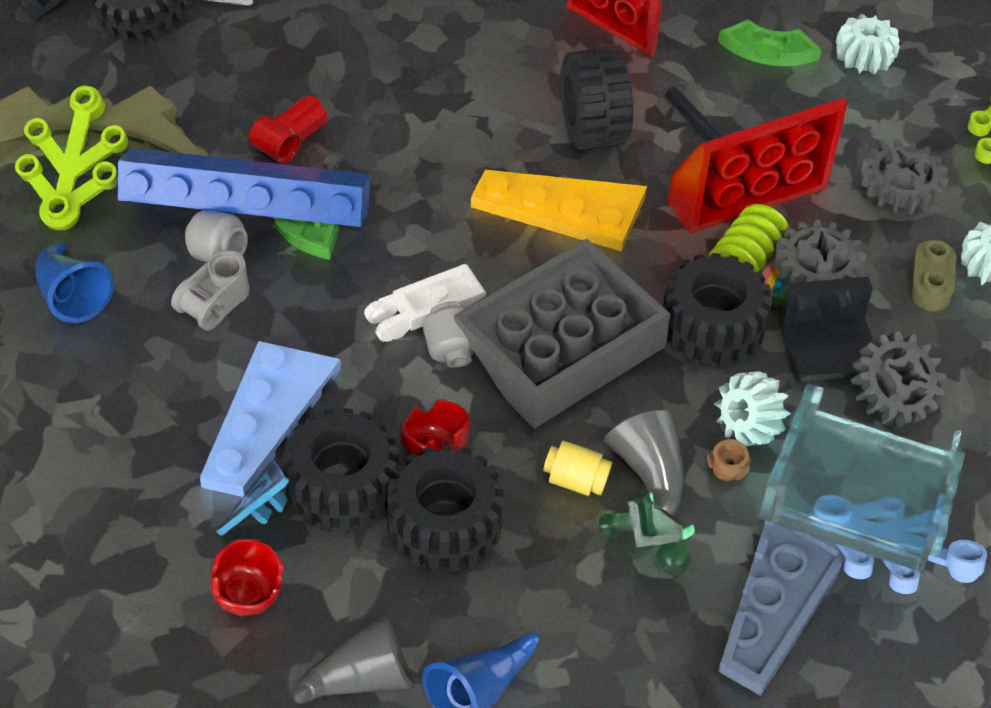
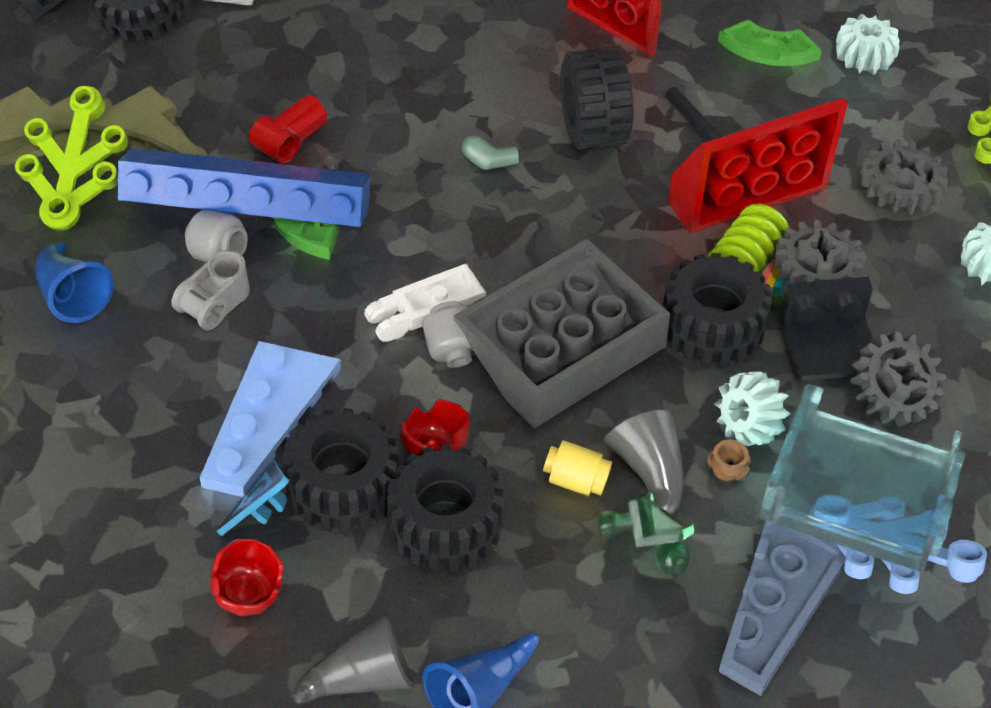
yellow wing [471,170,647,252] -> none
olive plate [910,240,957,311] -> none
none -> sand green arm [462,135,519,170]

